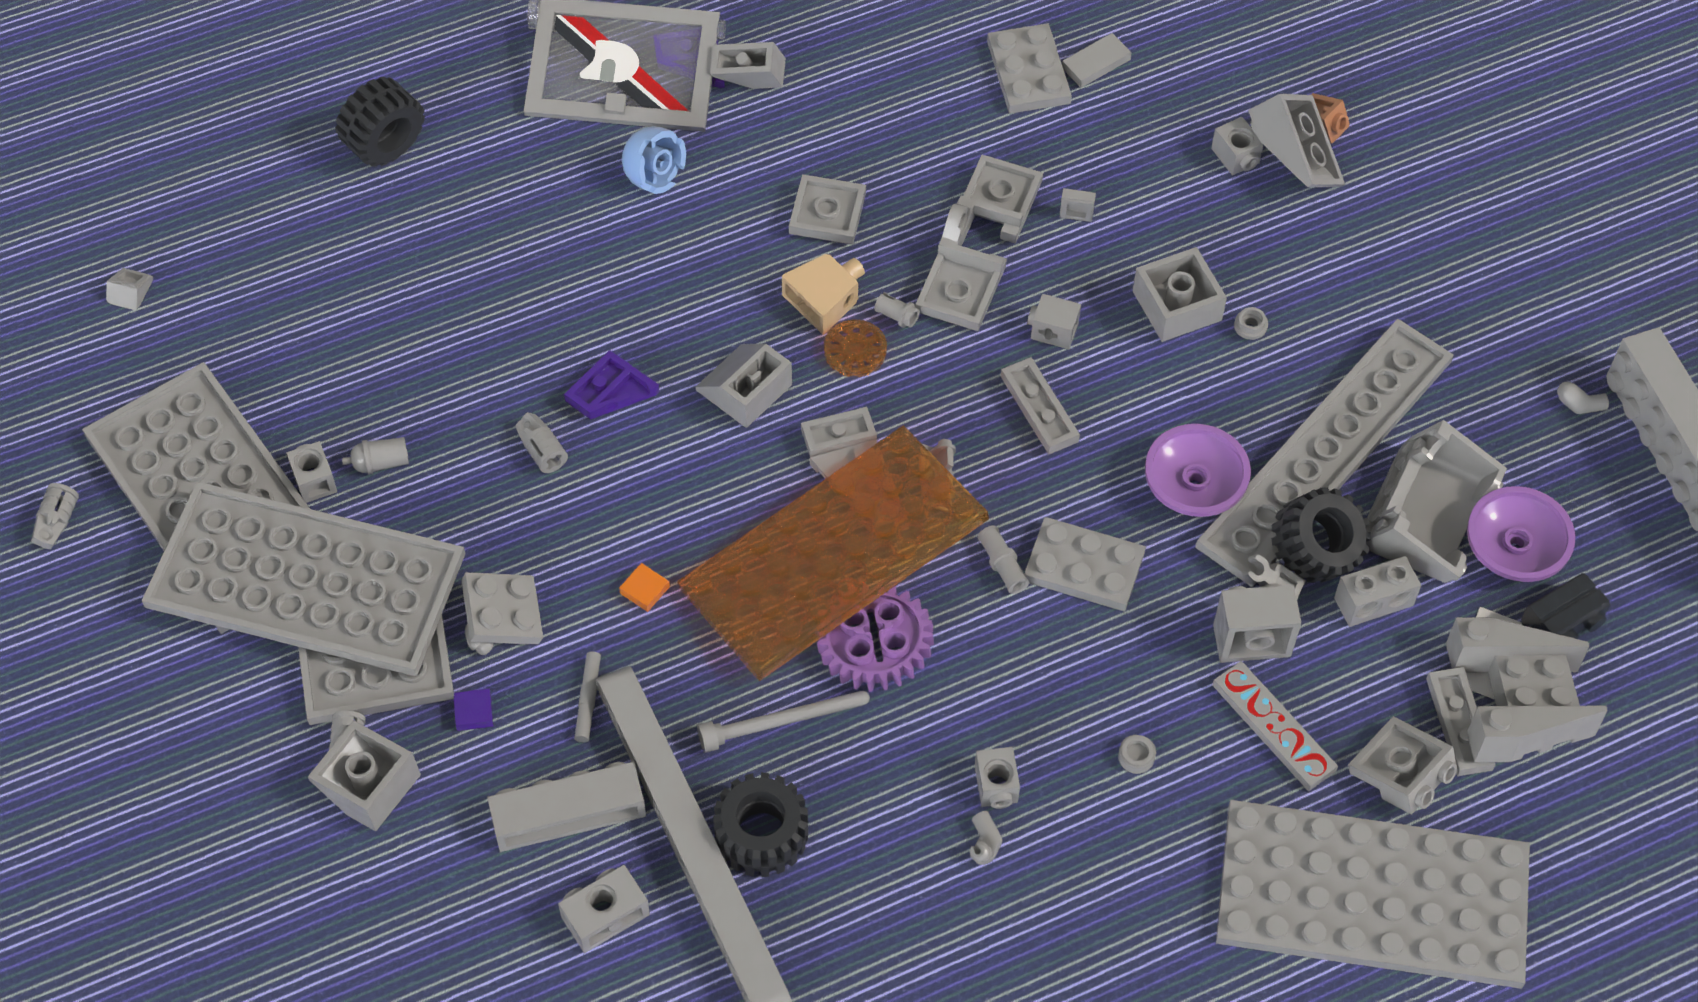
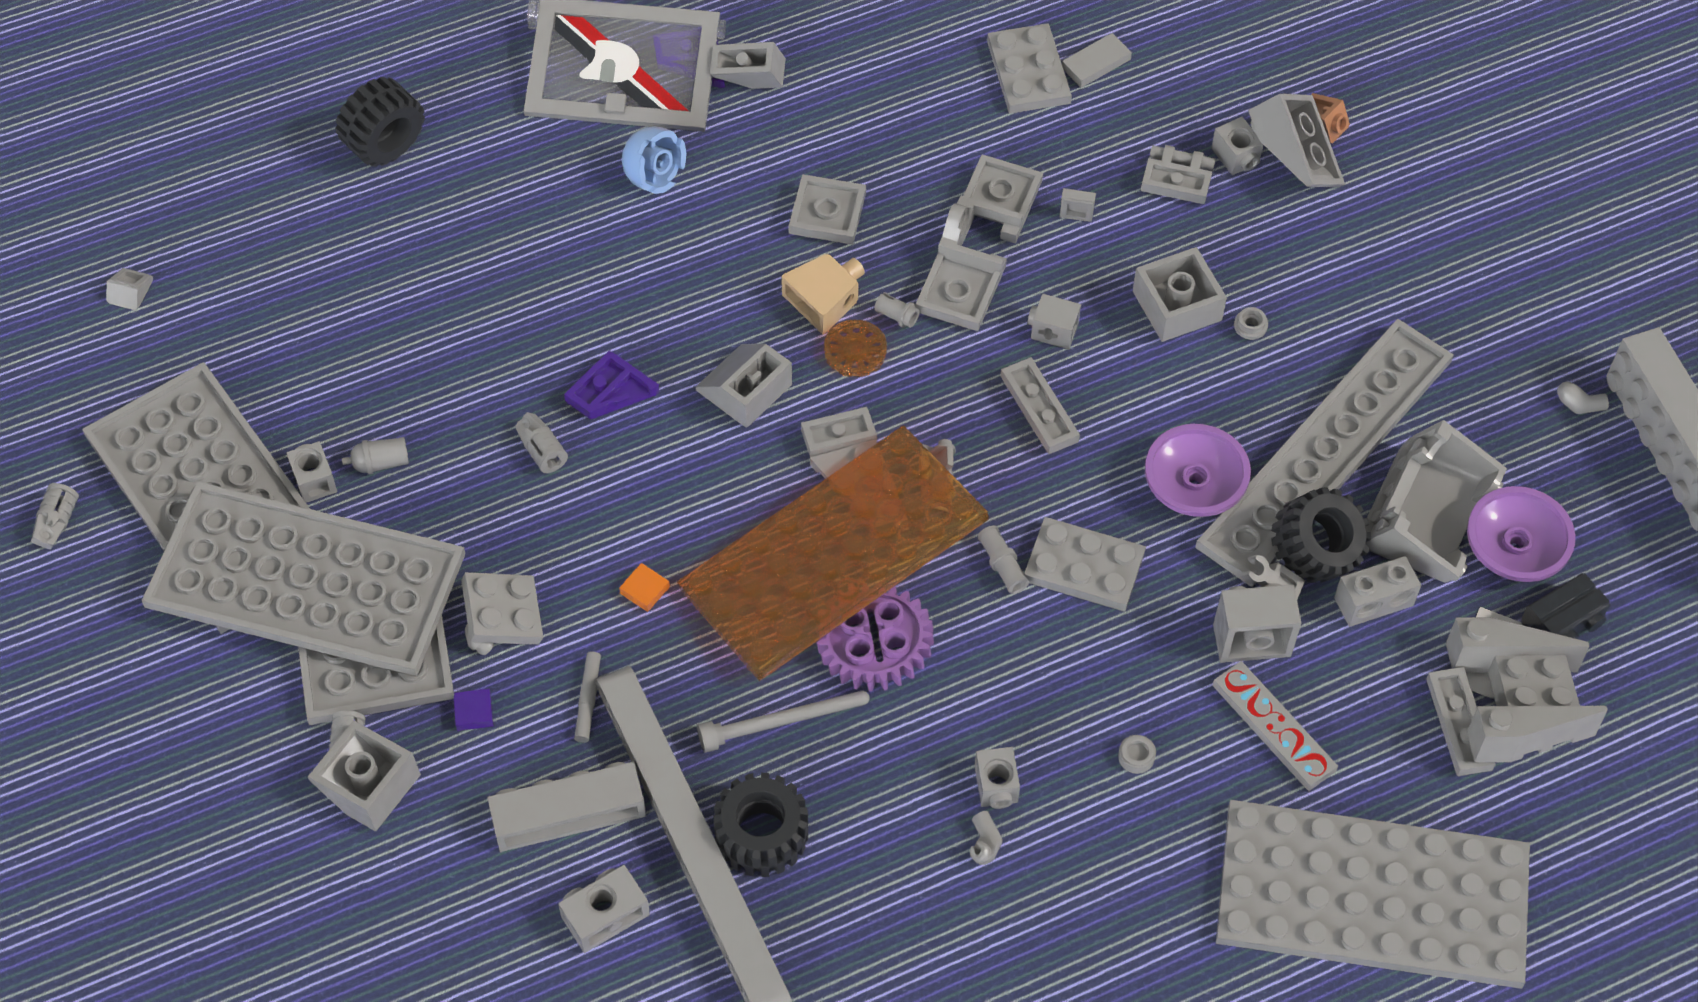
light grey plate [1348,716,1457,815] -> none
none -> light grey plate [1141,145,1216,205]

